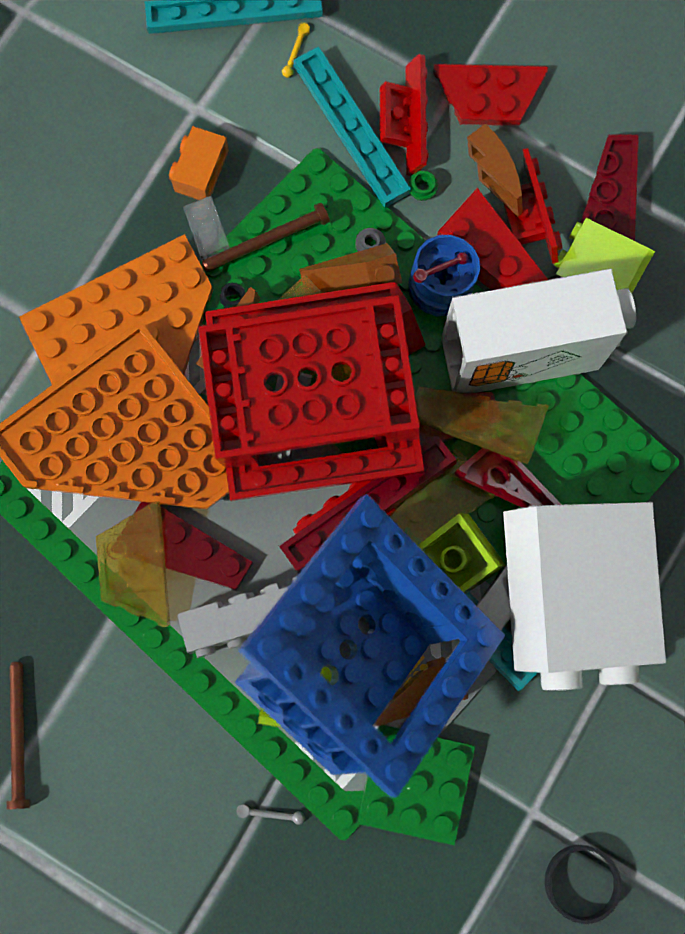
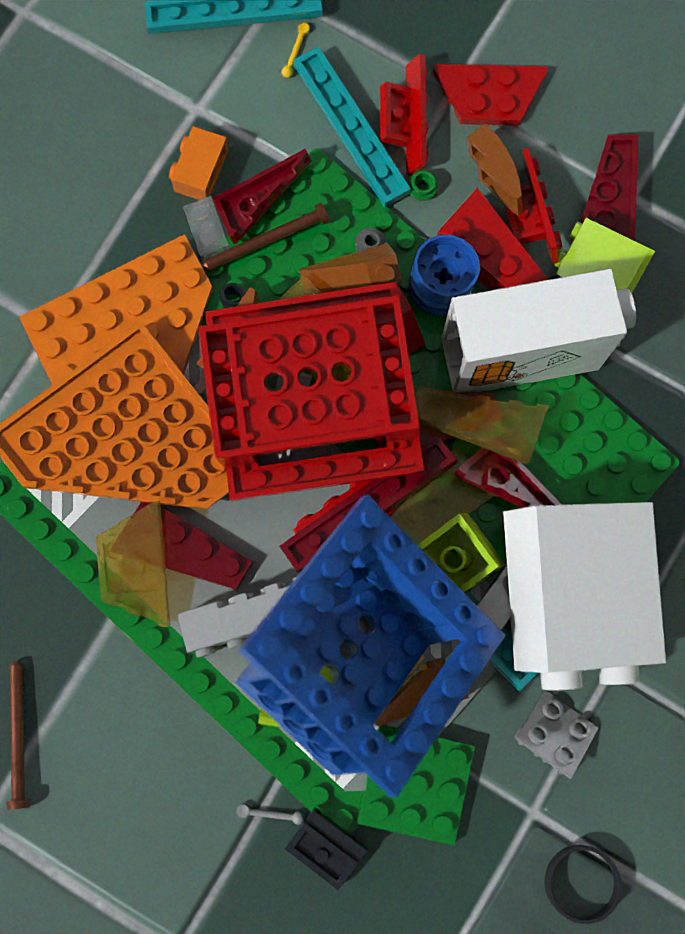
dark red hinge [413,252,469,283] -> none
none -> dark red wing [212,149,312,244]
none -> black plate [285,807,368,891]
none -> light grey hinge [514,690,599,779]

